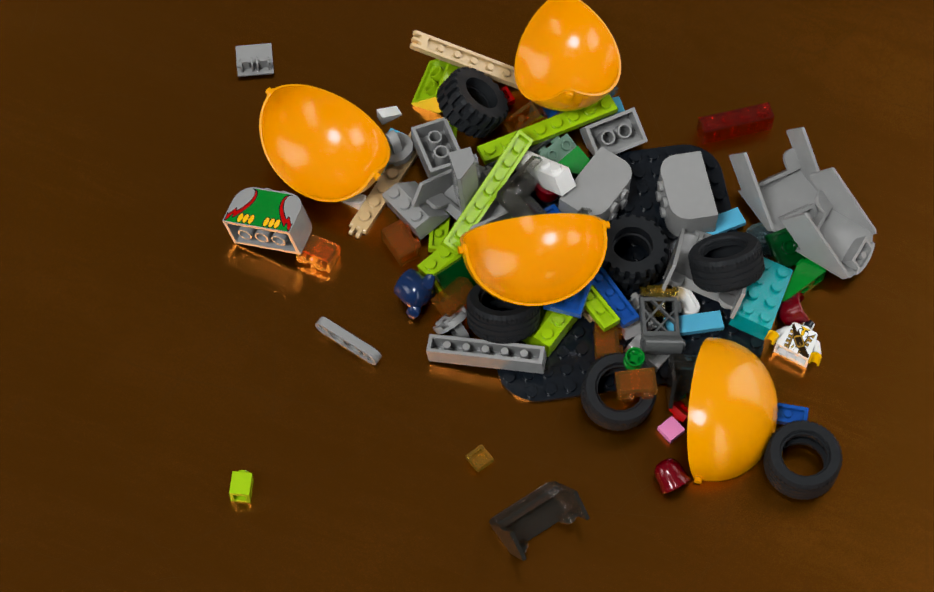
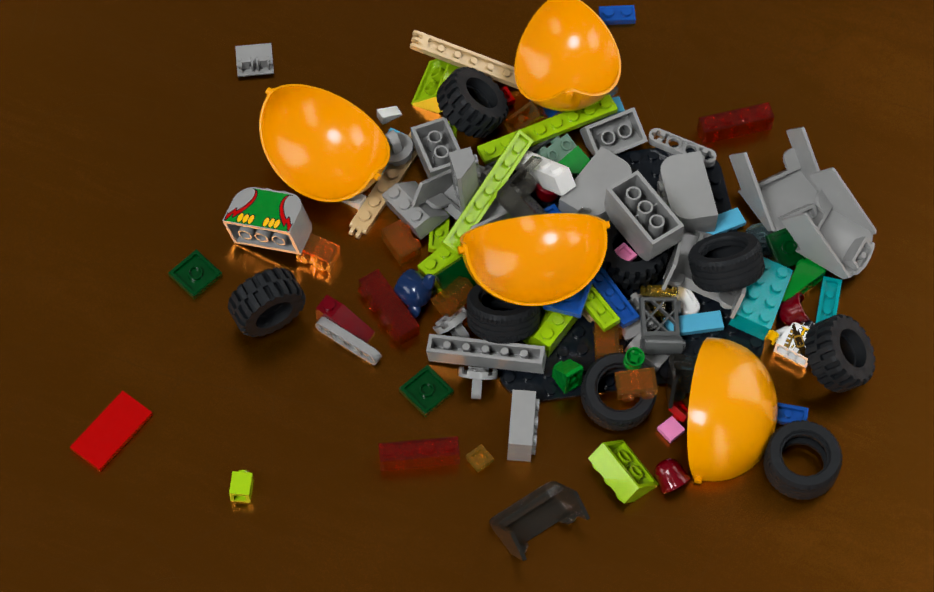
none -> red tile [70,390,153,472]
none -> dark green tile [168,249,223,300]
none -> black tyre [228,268,306,337]
none -> dark red slope [316,295,375,343]
none -> clear red brick [358,269,420,346]
none -> clear red brick [378,436,460,471]
none -> dark green tile [399,365,454,417]
none -> light grey tile [458,366,498,399]
none -> light grey brick [507,389,540,462]
none -> green slope [552,359,583,394]
none -> lime slope [588,440,659,504]
none -> blue plate [598,5,636,25]
none -> light grey brick [604,170,684,261]
none -> bright pink tile [614,242,637,262]
none -> light grey beam [648,128,717,168]
none -> black tyre [804,314,875,393]
none -> teal plate [815,276,842,324]

